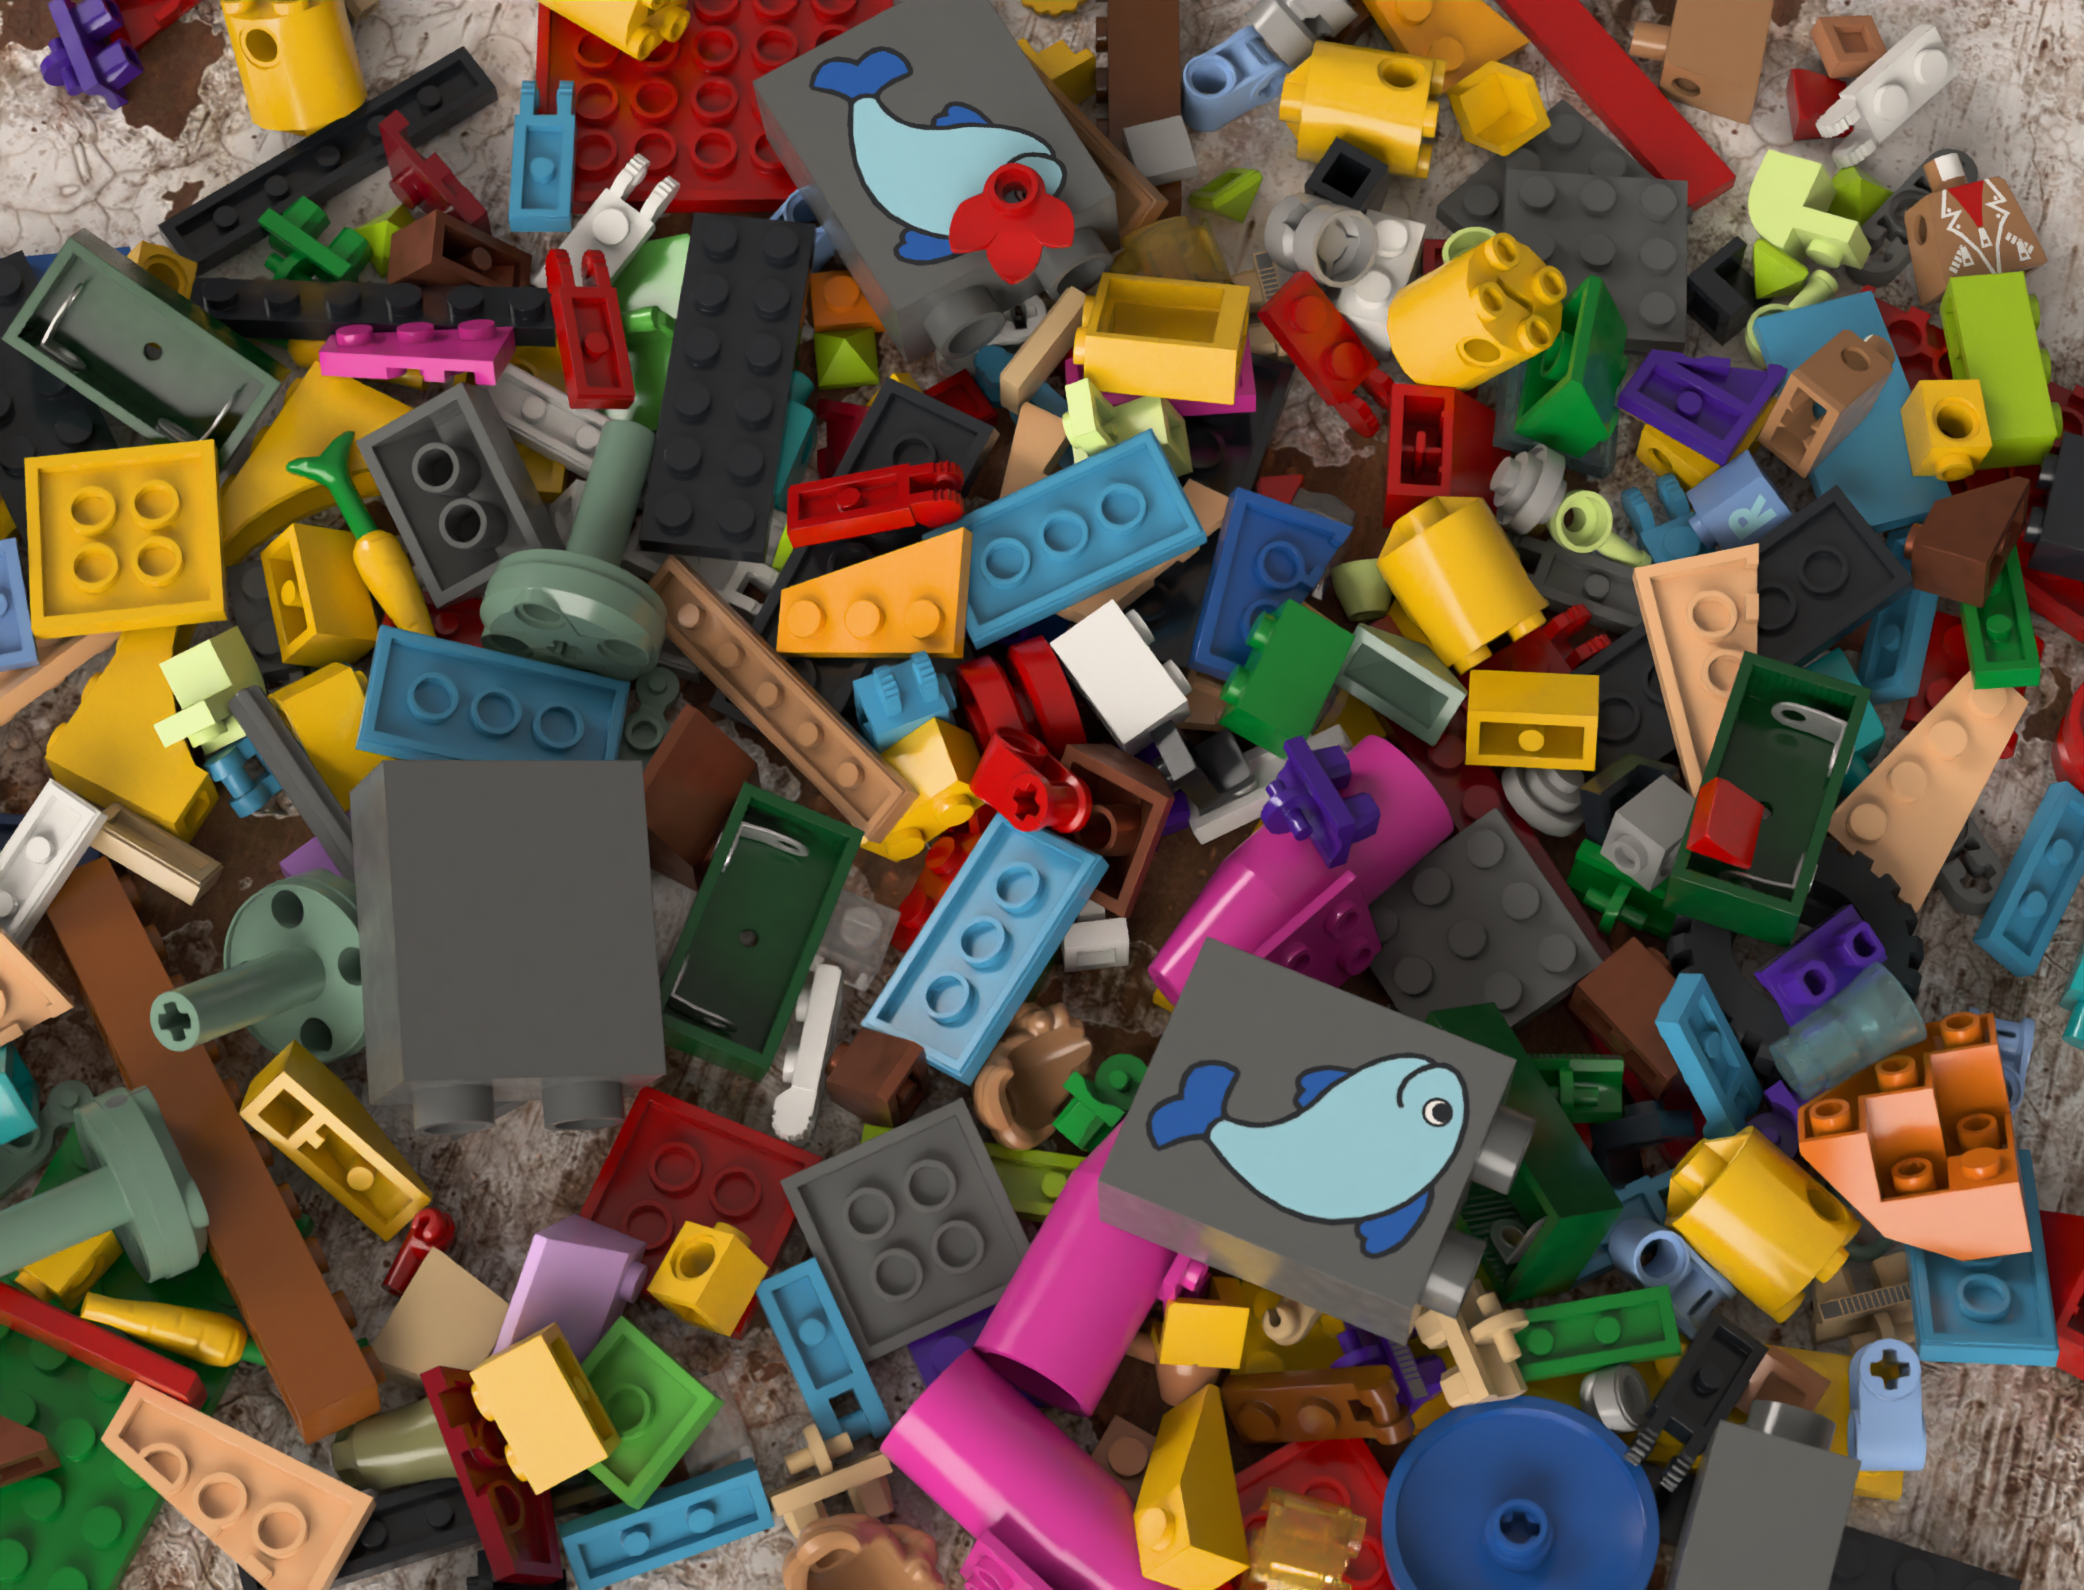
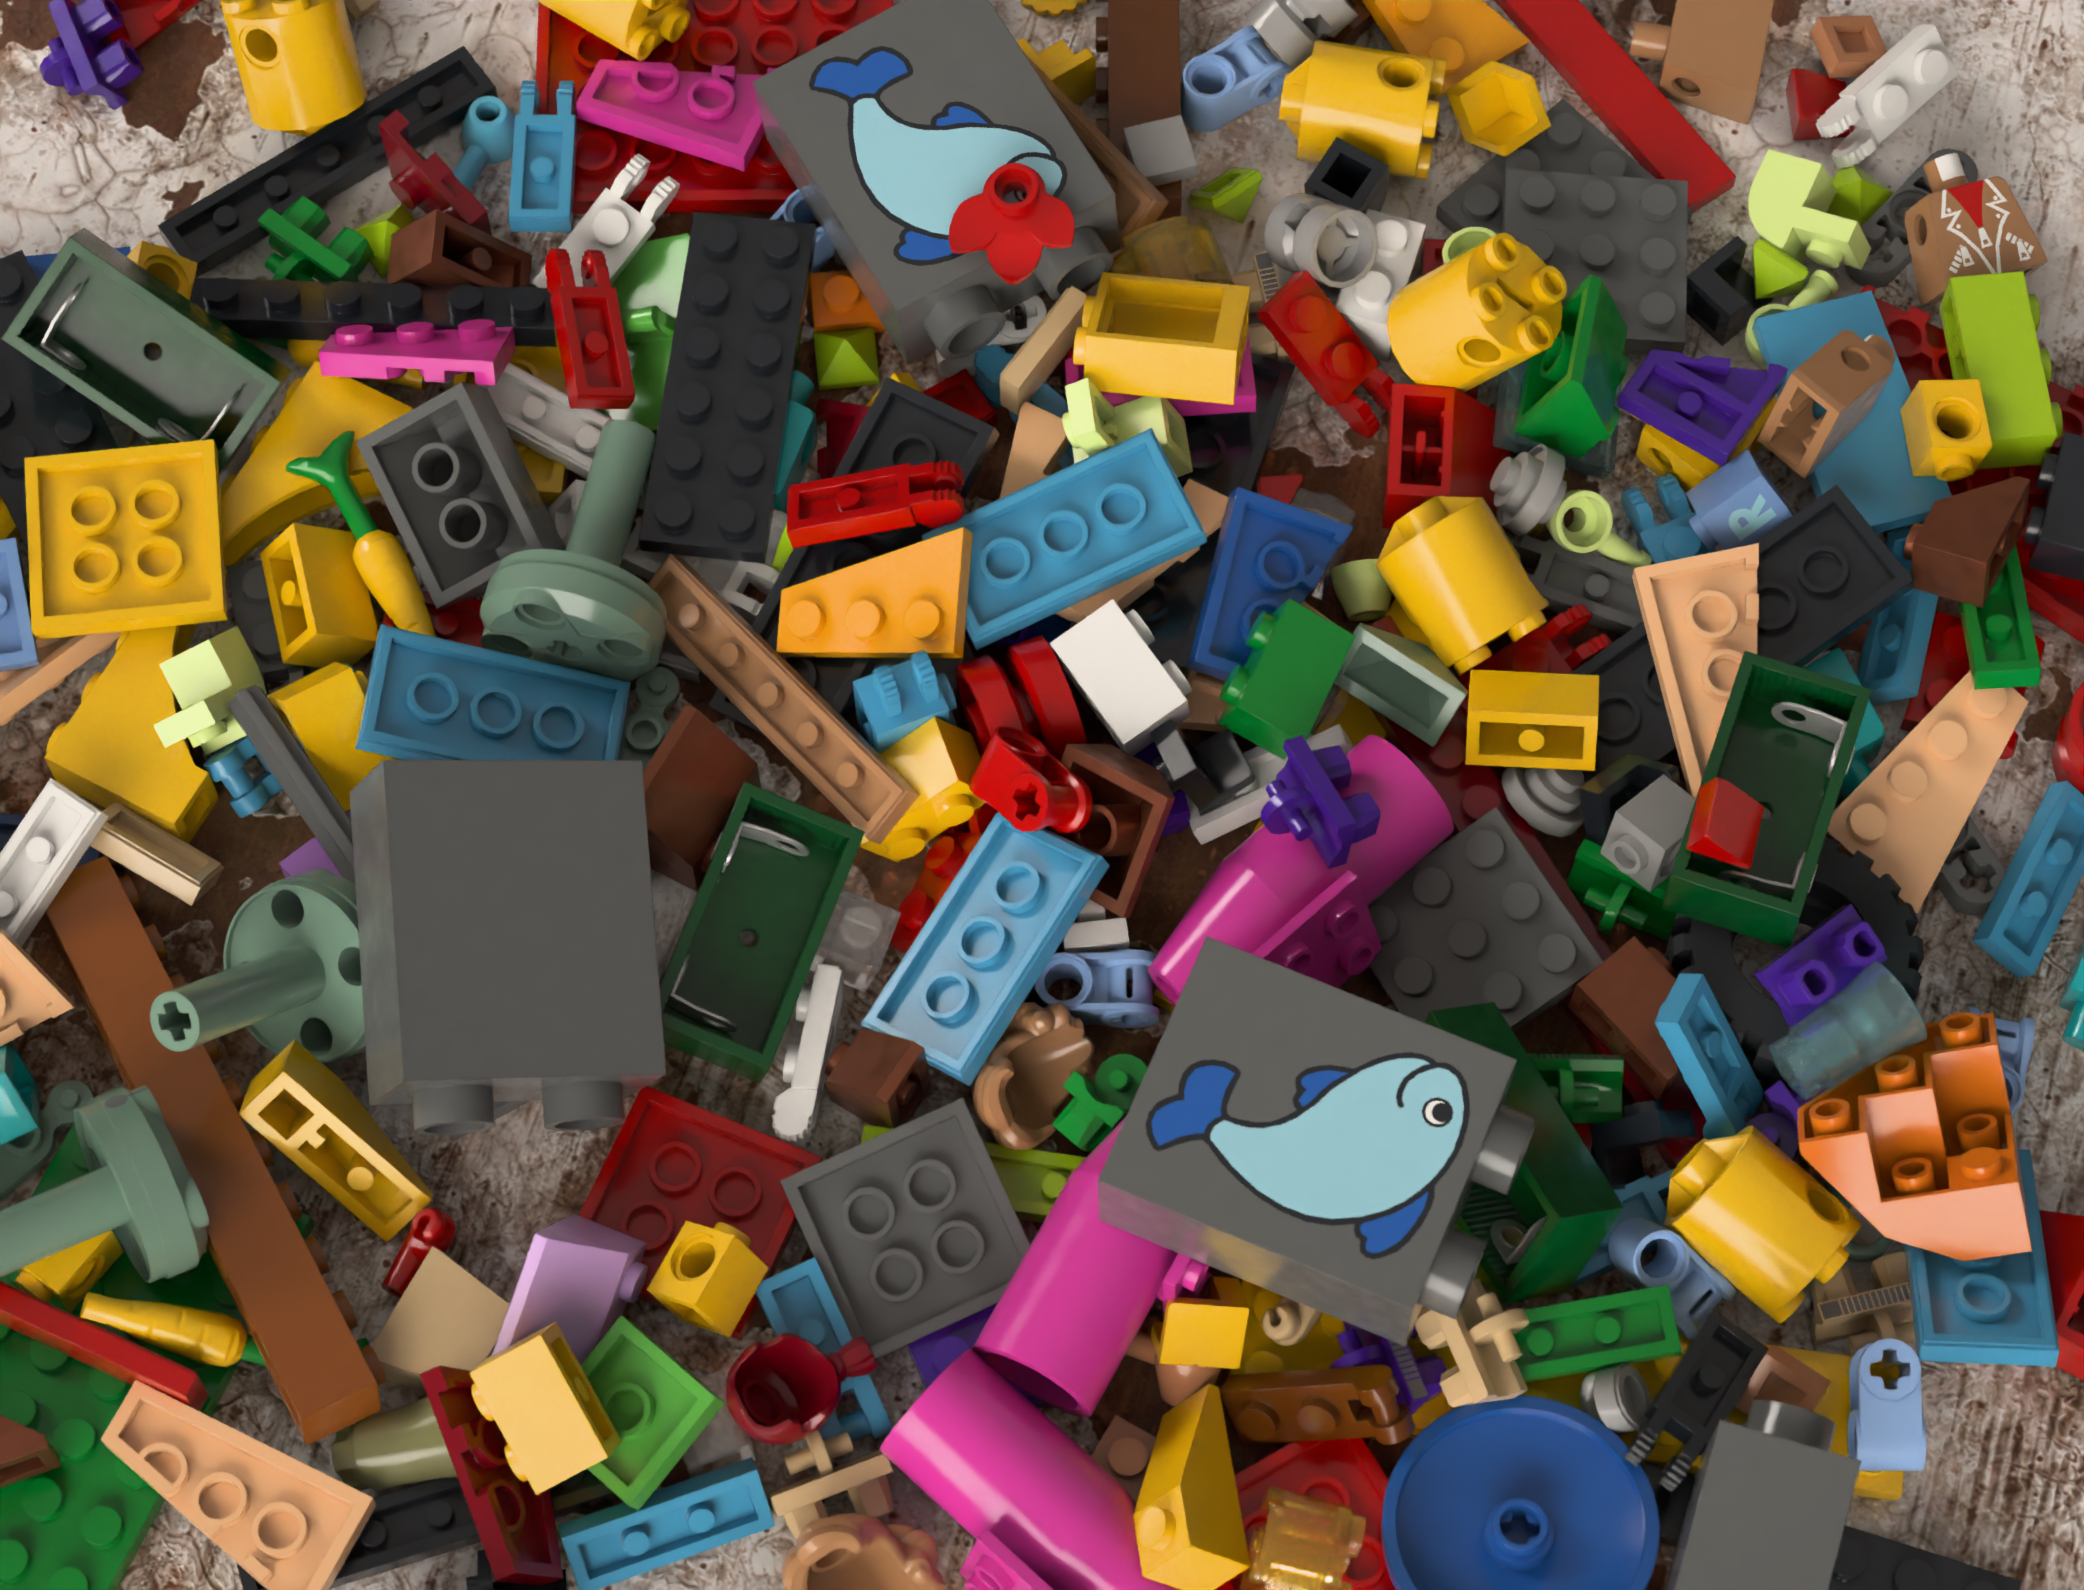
none -> medium azure bar [453,96,515,191]
none -> dark pink wing [576,59,777,172]
none -> dark red hair [726,1333,878,1445]
none -> light blue piece [1035,949,1159,1028]

